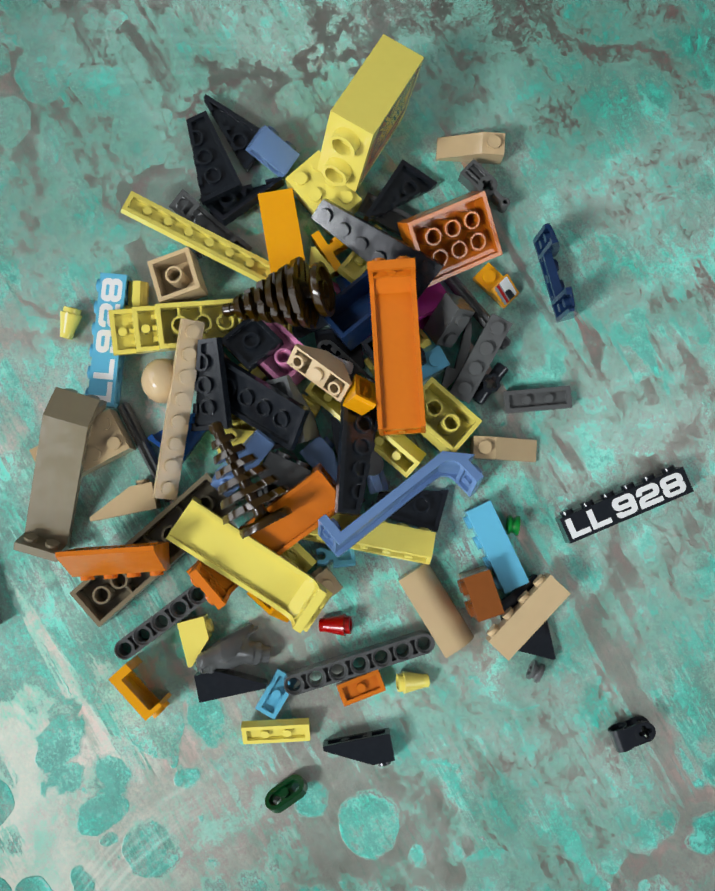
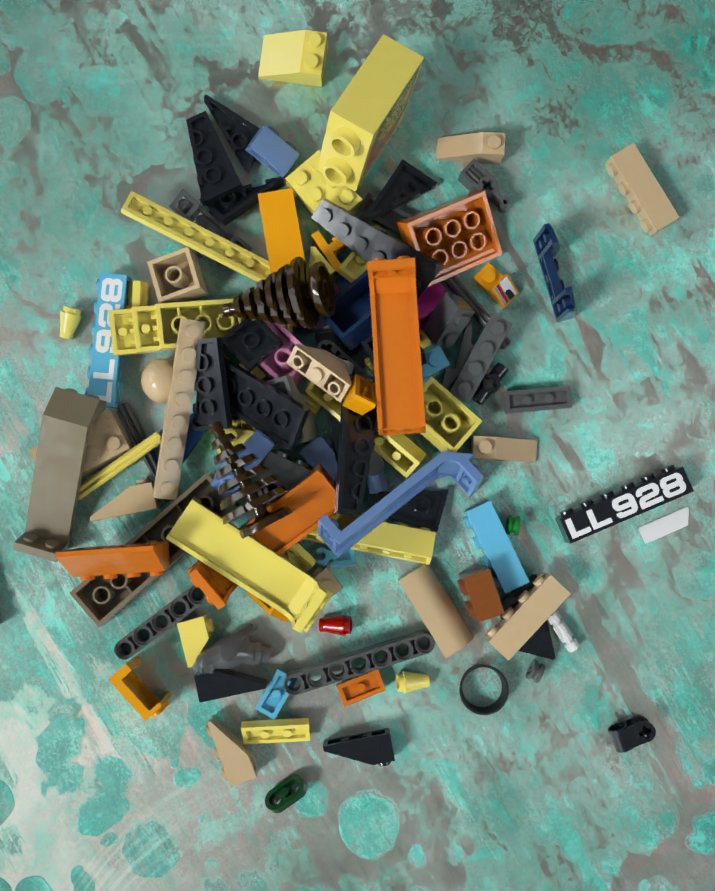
none -> light yellow axle [78,432,162,500]
none -> tan slope [206,716,259,787]
none -> light yellow slope [258,30,328,87]
none -> black tyre [459,664,509,715]
none -> white axle [547,610,579,653]
none -> tan brick [605,143,680,237]
none -> white sticker [638,507,689,544]

